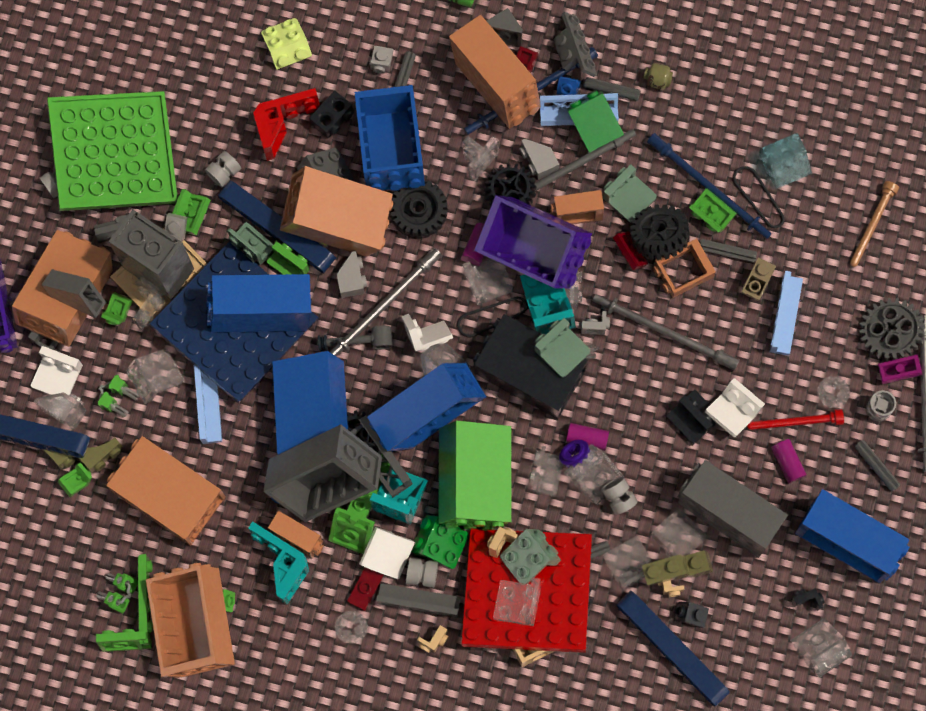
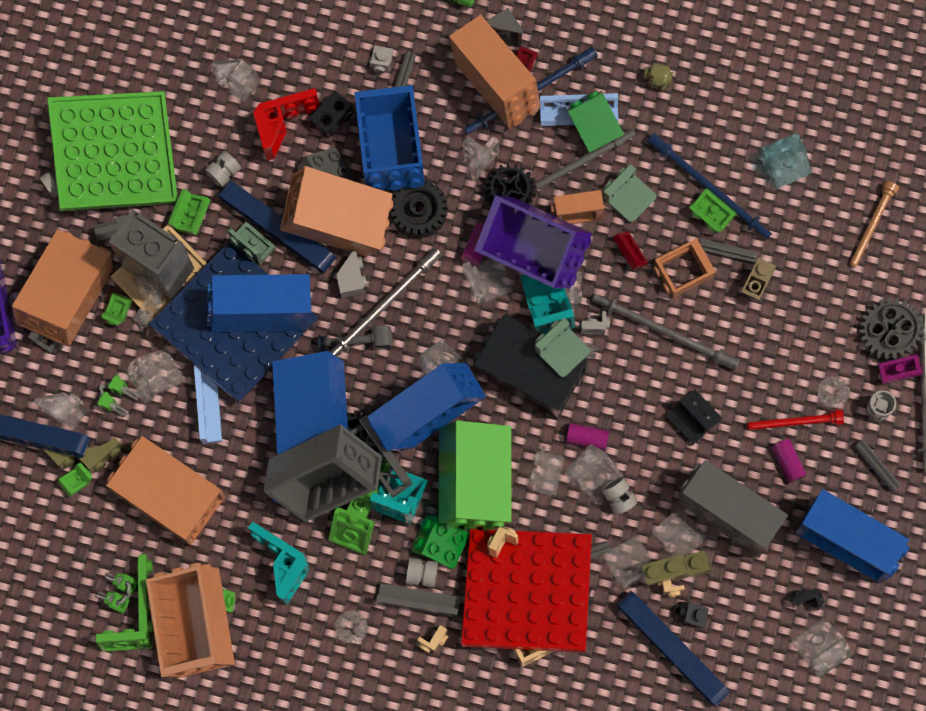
white bracket [31,346,83,401] -> none
dark grey slope [42,269,106,318] -> none
light grey bracket [165,213,188,244] -> none
yellowish green bracket [261,18,312,70] -> none
bright green bracket [267,241,309,275] -> none
nougat window [268,511,324,559] -> none
dark red plate [347,567,384,611] -> none
white slope [359,527,415,579] -> none
white bracket [401,314,453,351] -> none
black piece [457,296,528,337] -> none
clear bracket [493,578,541,626] -> none
sand green bracket [500,529,561,585] -> none
light grey slope [519,139,559,180] -> none
dark grey bracket [553,12,597,77] -> none
blue bracket [556,76,581,95] -> none
dark purple gear [559,440,590,468] -> none
dark grey axle [584,77,641,101] -> none
black wheel [630,204,690,260] -> none
white bracket [705,378,765,437] -> none
black piece [733,166,785,228] -> none
light blue fence [770,271,803,356] -> none
none -> clear slope [211,59,260,101]

